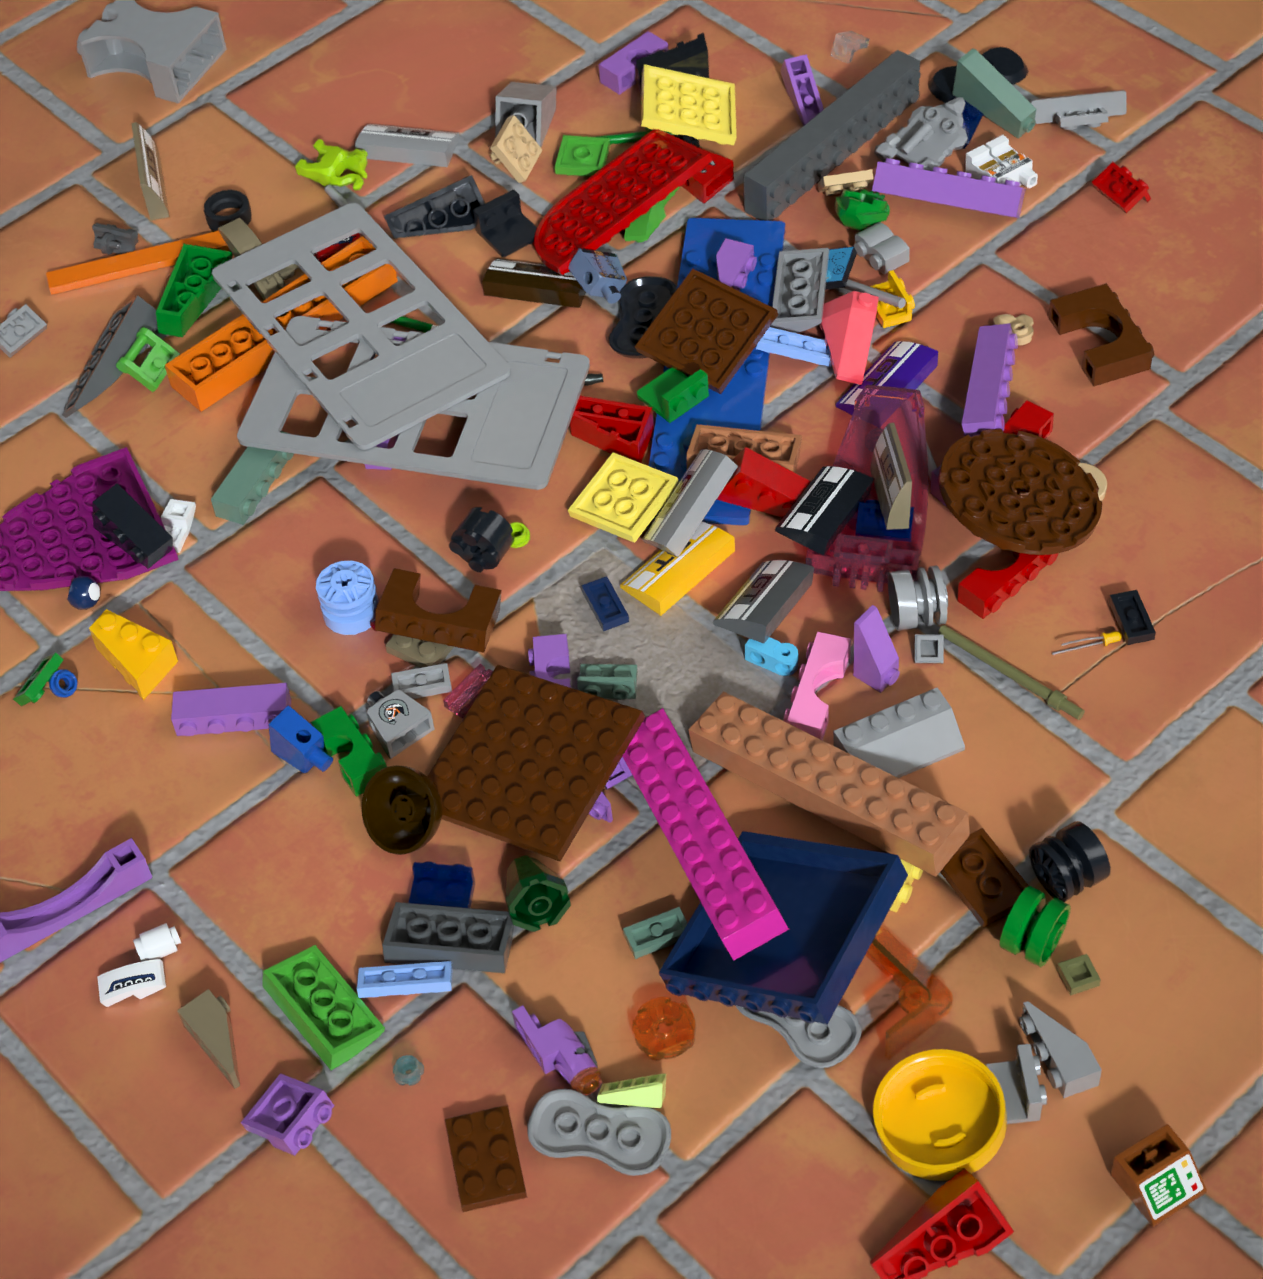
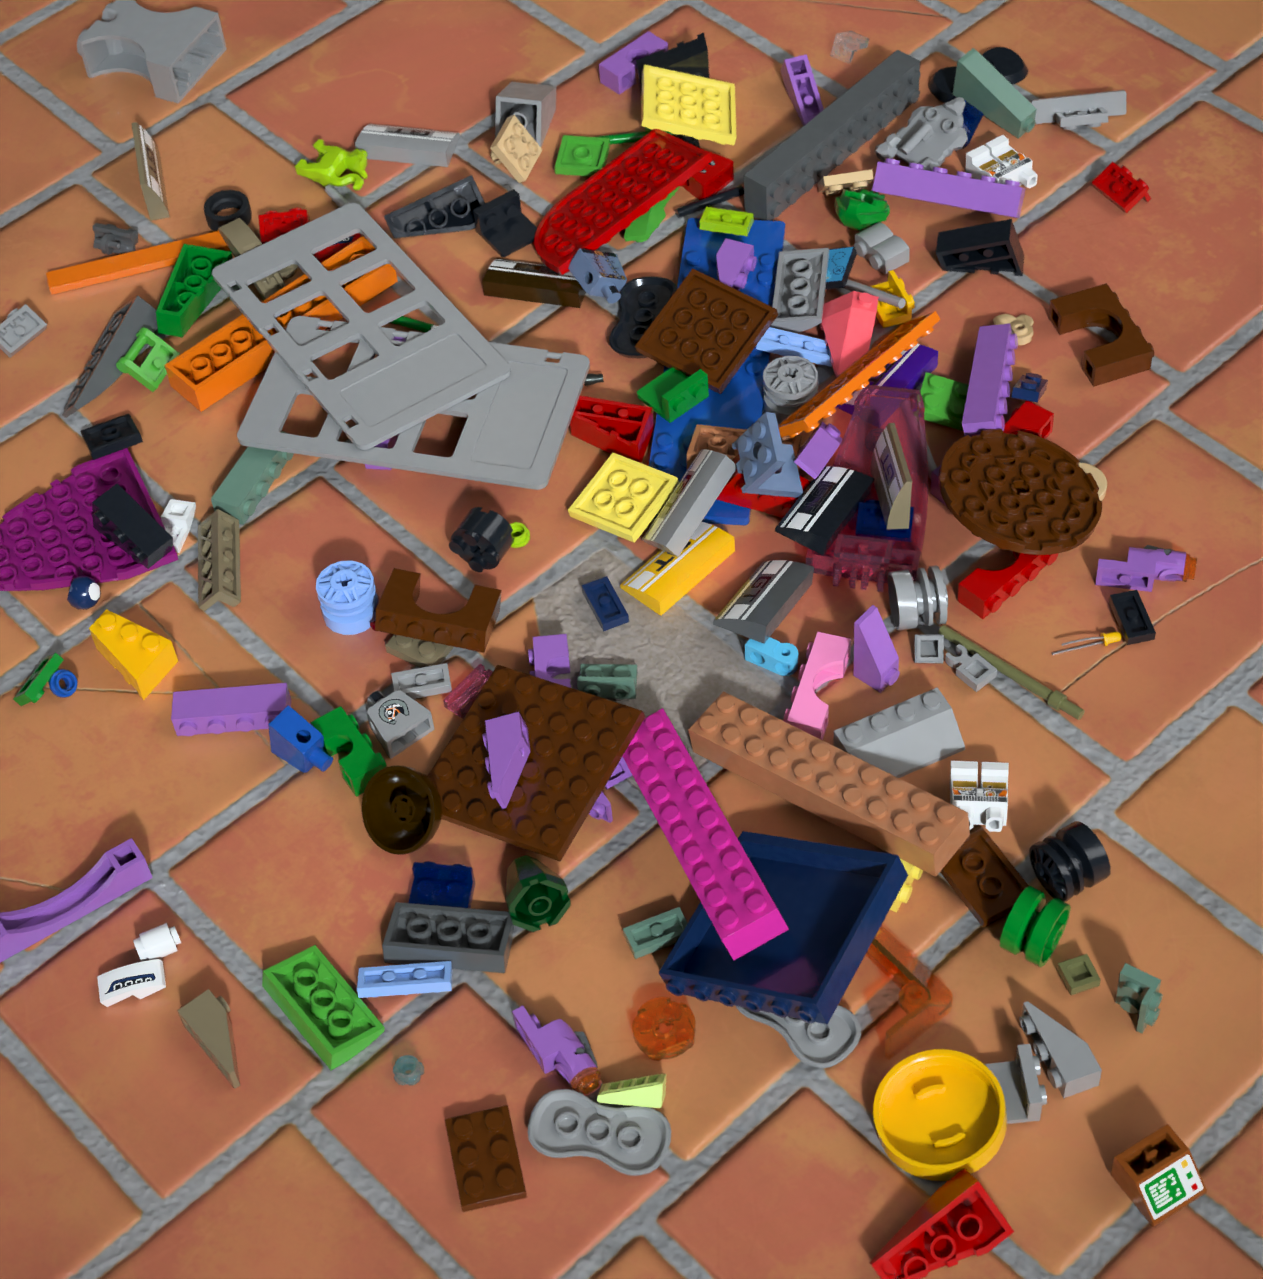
medium lavender plate [241,1074,334,1156] -> none
none -> black tile [80,414,143,460]
none -> dark tan fence [198,509,241,611]
none -> red bracket [258,208,310,244]
none -> medium lavender slope [482,712,530,809]
none -> black bar [675,185,744,218]
none -> lime plate [699,207,754,236]
none -> sand blue bracket [732,412,803,498]
none -> light grey wheel [763,356,818,424]
none -> orange plate [778,311,941,438]
none -> medium lavender slope [794,422,843,479]
none -> bright green plate [913,372,969,431]
none -> black wedge [936,219,1025,276]
none -> light grey plate [945,644,997,692]
none -> white hips [950,761,1009,832]
none -> dark blue plate [1012,373,1048,403]
none -> medium lavender plate [1095,545,1197,592]
none -> sand green bracket [1115,963,1163,1034]

